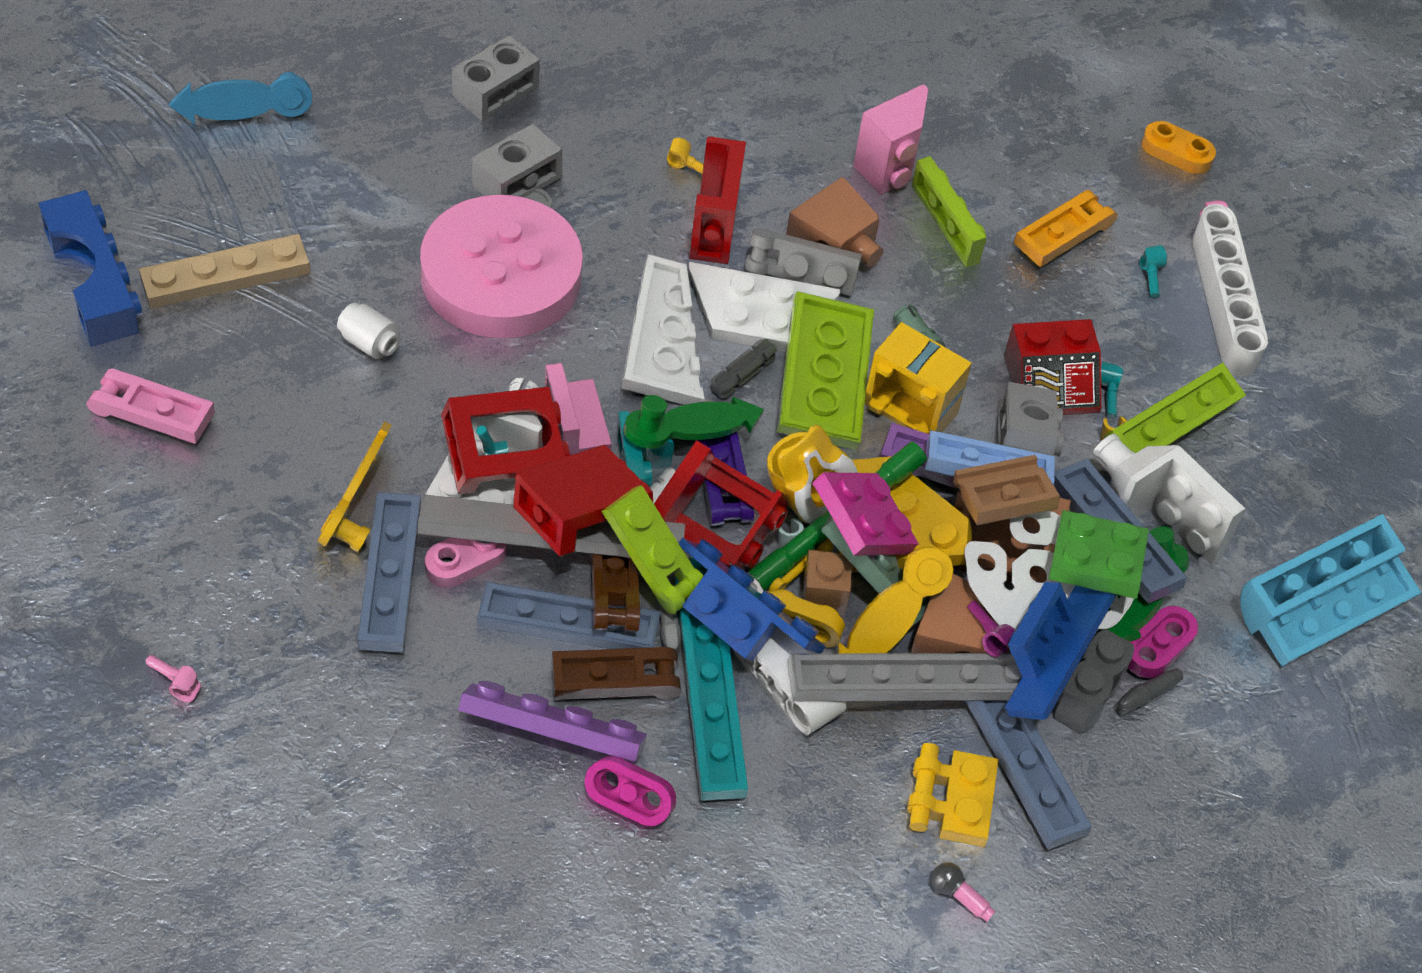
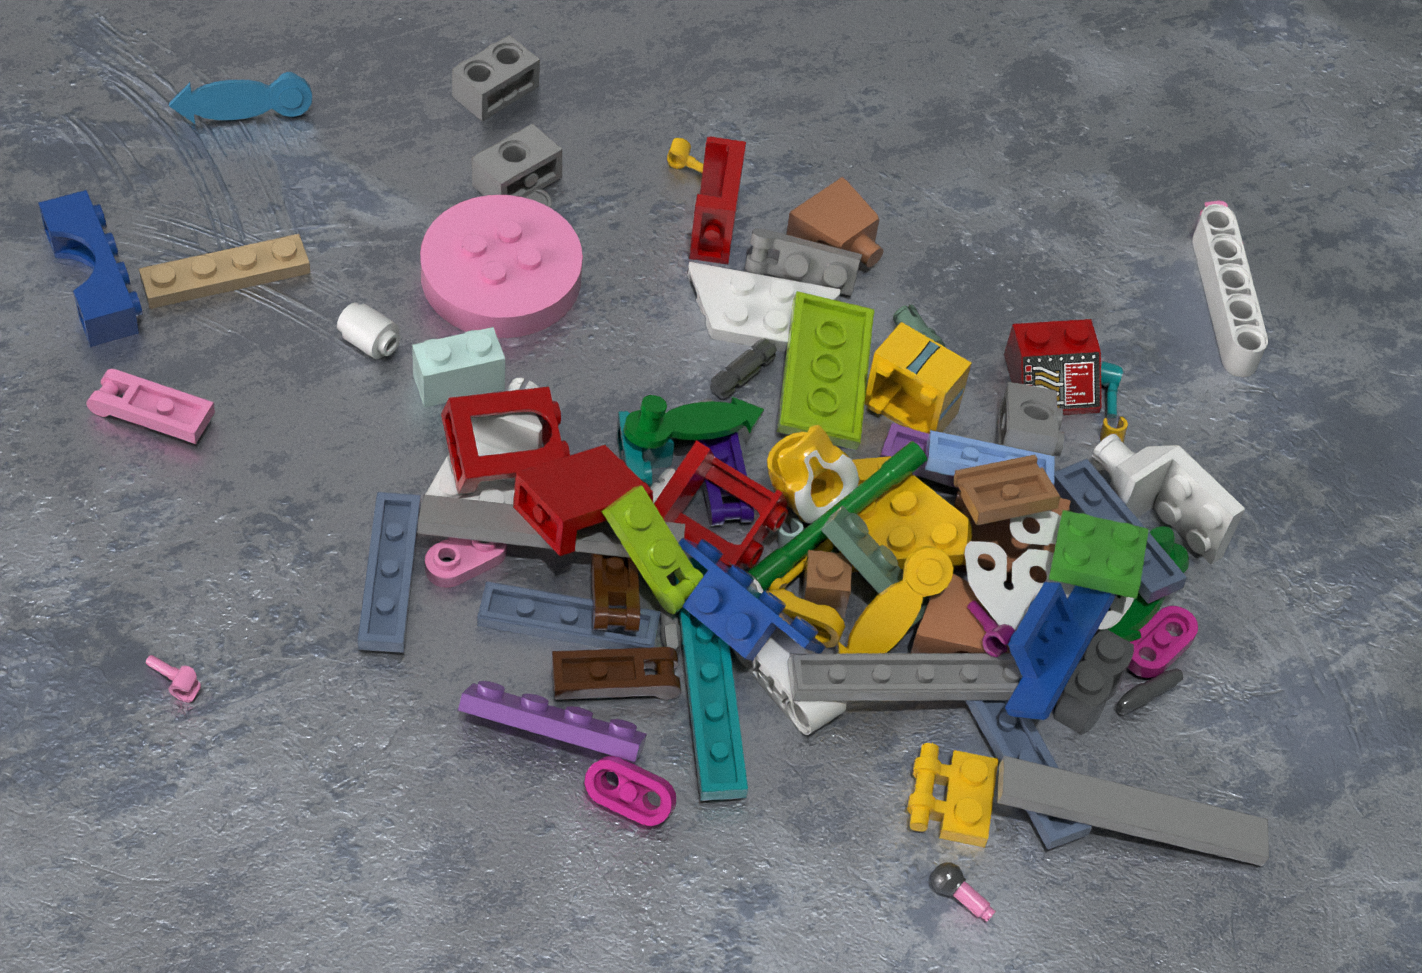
yellow brick [317,421,392,552] -> none
teal hand [476,425,509,455] -> none
bright pink panel [545,363,612,455] -> none
white wing [621,254,704,405] -> none
dark pink plate [813,472,919,556] -> none
bright pink slope [853,84,928,195] -> none
lime plate [911,156,987,268] -> none
light orange plate [1014,190,1118,267] -> none
lime plate [1104,362,1246,453] -> none
teal hand [1139,245,1167,298] -> none
light orange plate [1141,121,1216,174] -> none
medium azure brick [1240,514,1422,667] -> none
none -> light aqua brick [412,327,505,408]
none -> light grey tile [997,756,1269,866]

